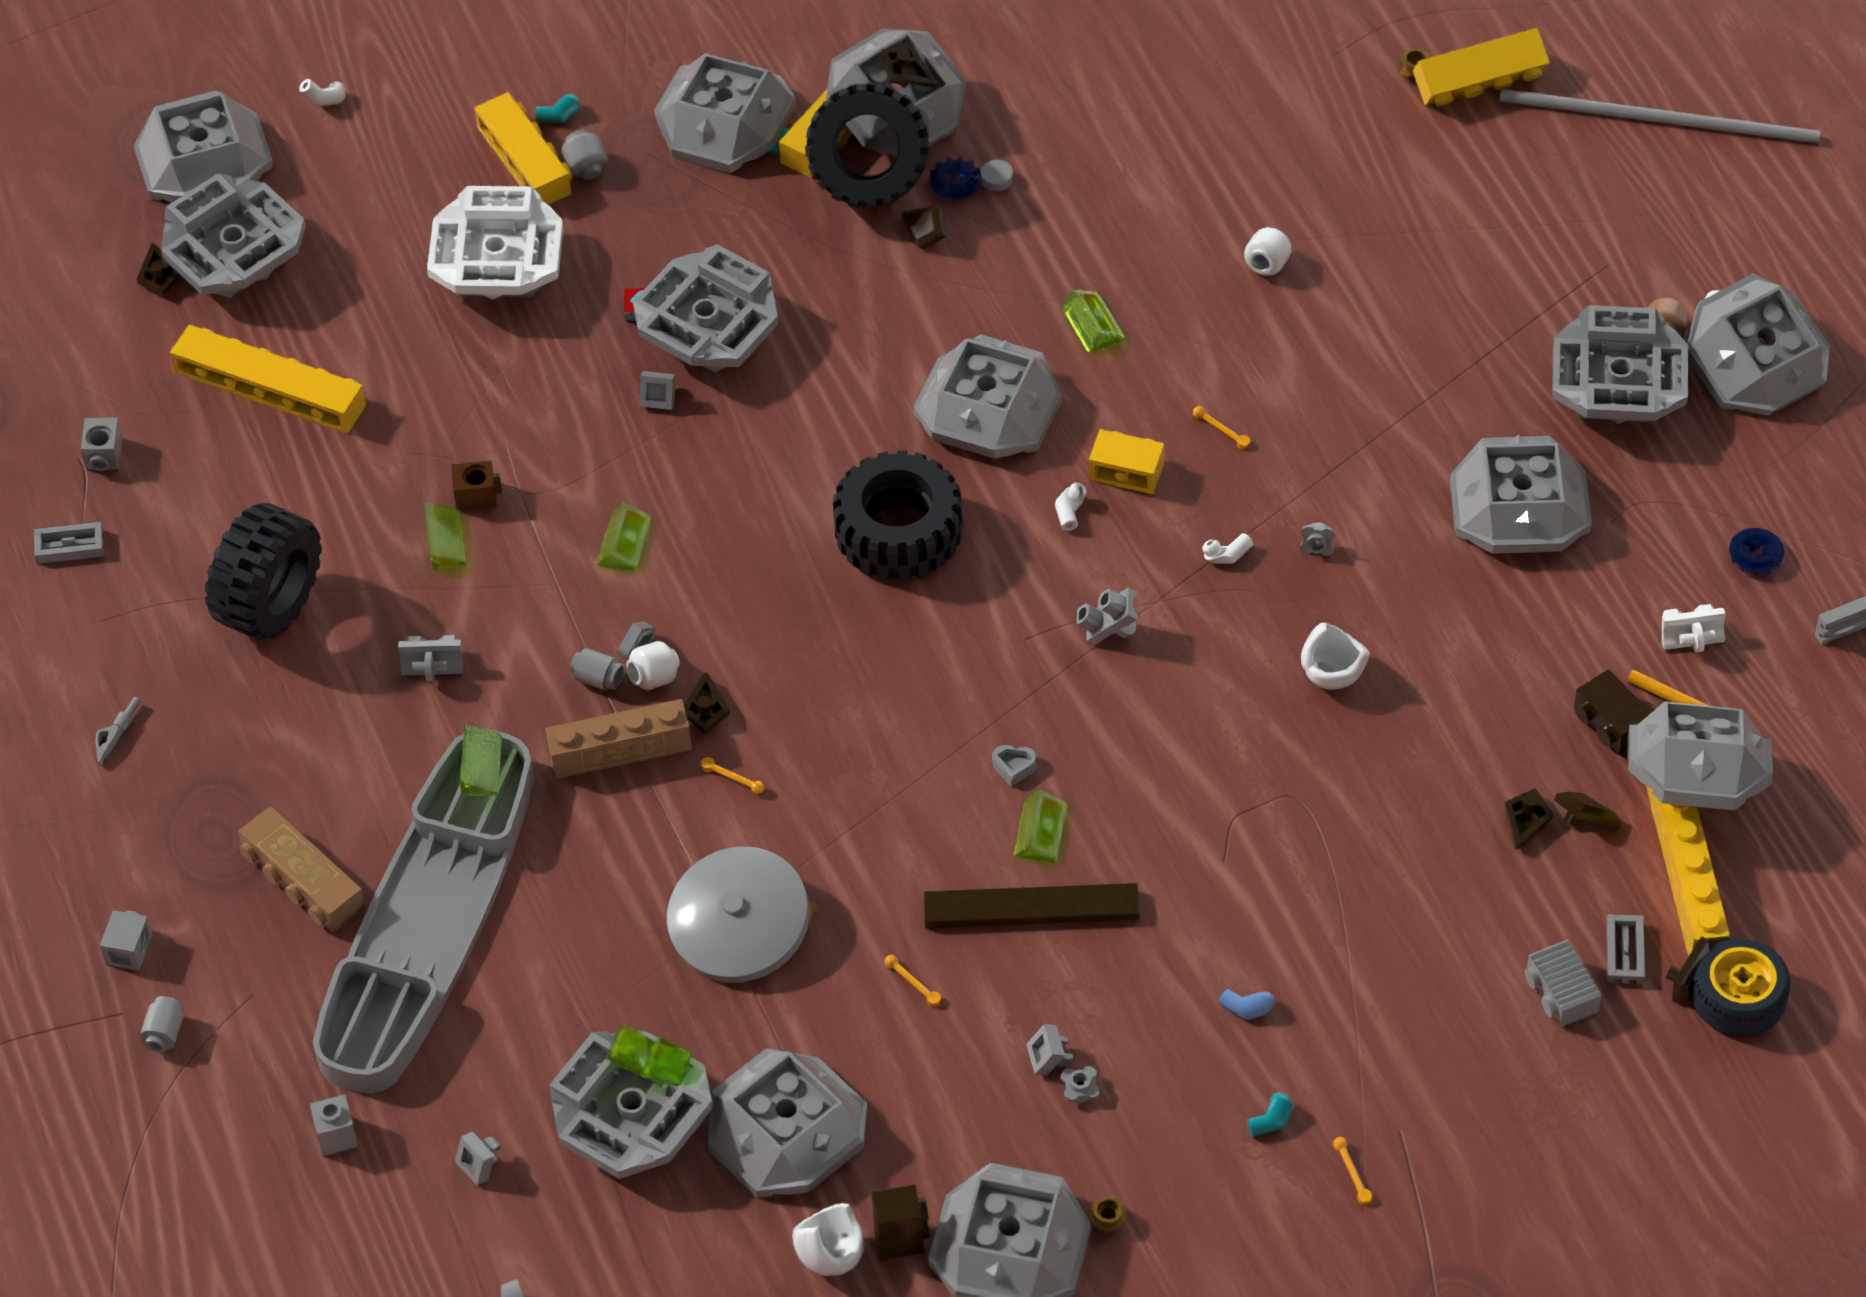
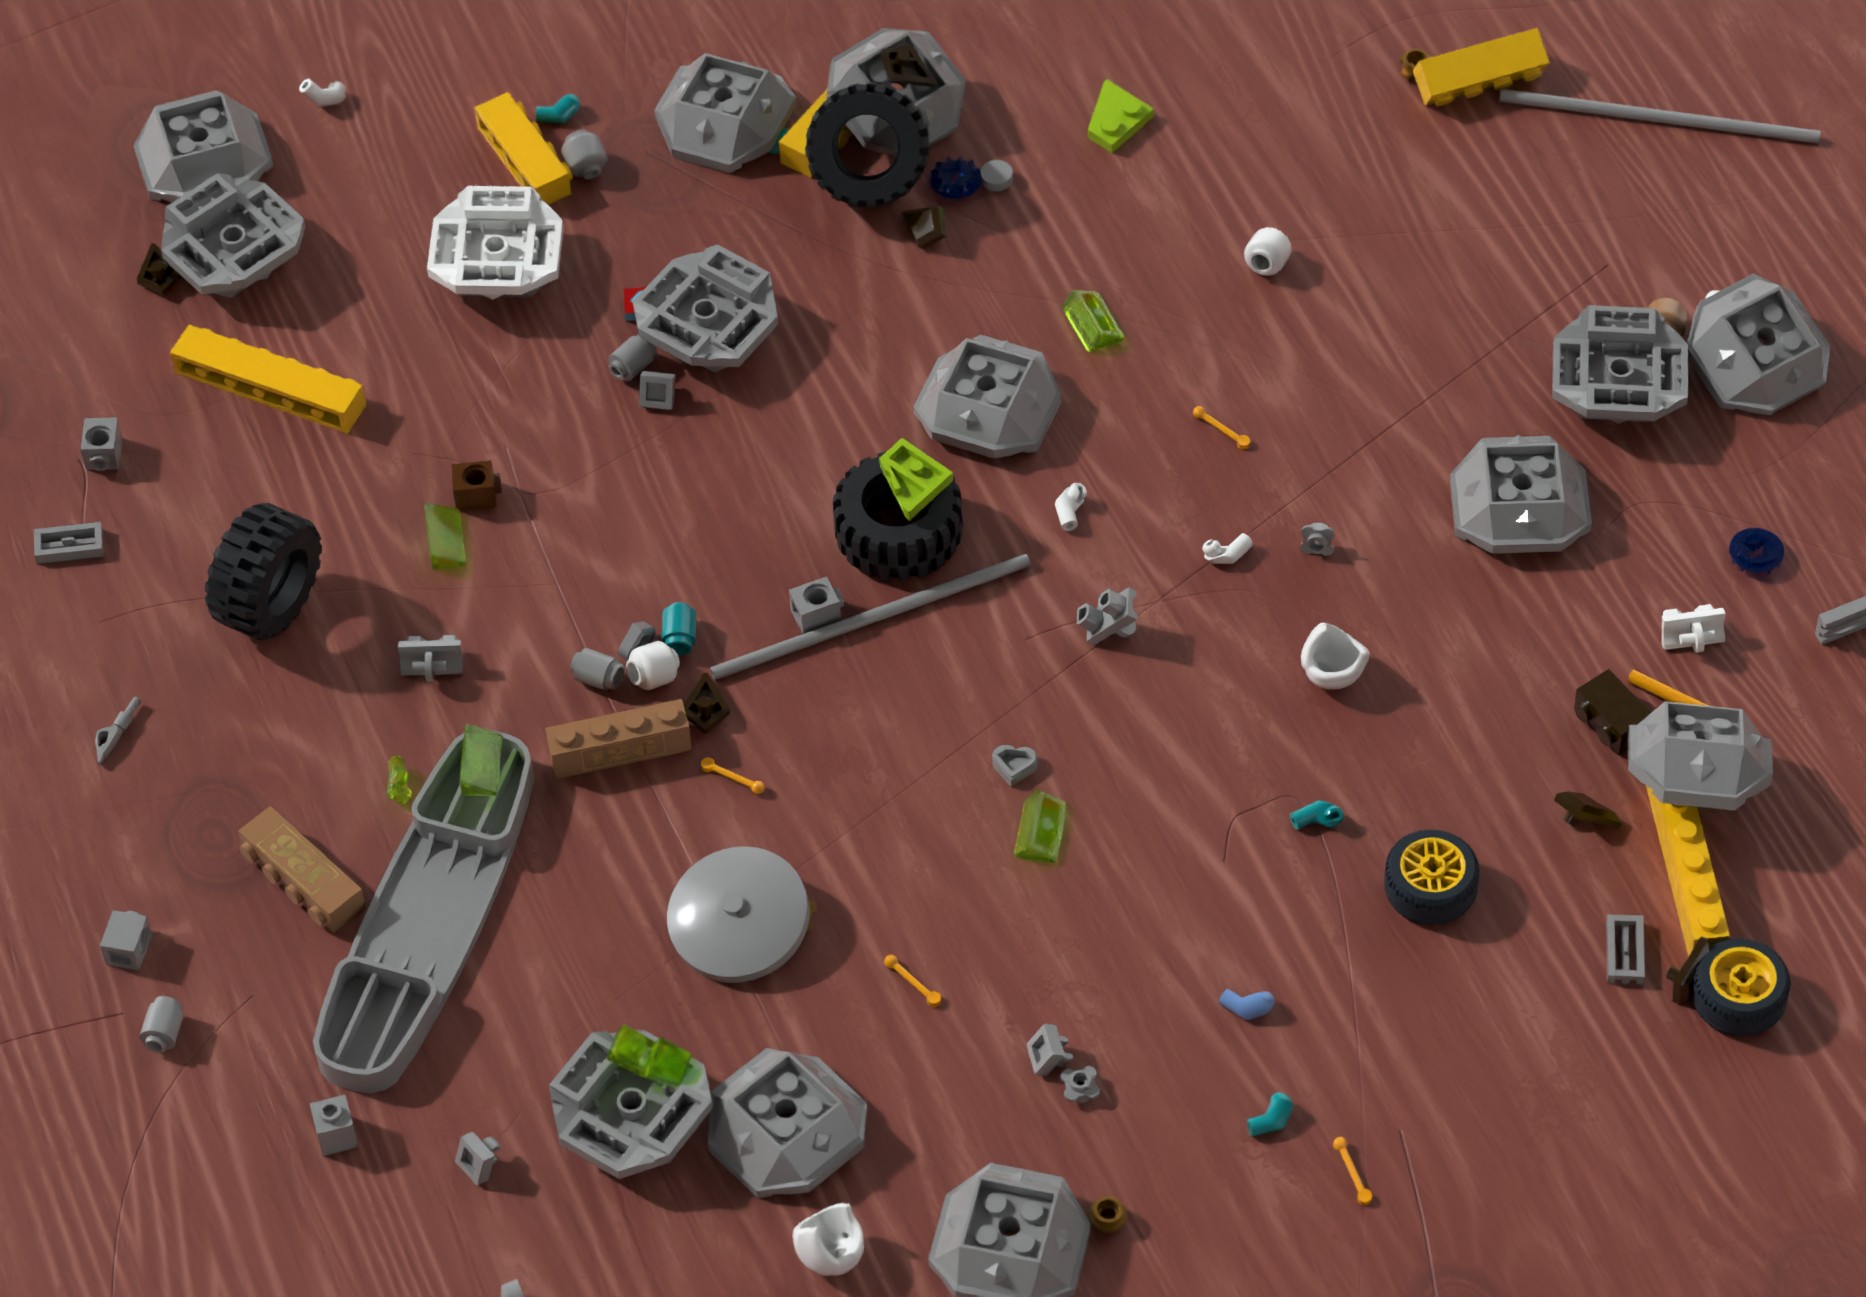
clear neon green slope [596,502,652,572] -> none
dark brown brick [871,1184,930,1261] -> none
dark brown tile [924,883,1140,928] -> none
yellow brick [1089,429,1165,494] -> none
dark brown piece [1504,788,1553,849] -> none
light grey brick [1525,940,1601,1027] -> none
none -> clear neon green arm [386,756,412,804]
none -> light grey brick [608,334,657,381]
none -> teal brick [661,602,697,656]
none -> light grey piece [710,554,1031,680]
none -> light grey brick [789,576,844,634]
none -> lime wing [879,438,953,520]
none -> lime wing [1088,79,1153,153]
none -> teal arm [1289,800,1344,830]
none -> black wheel [1384,829,1480,925]

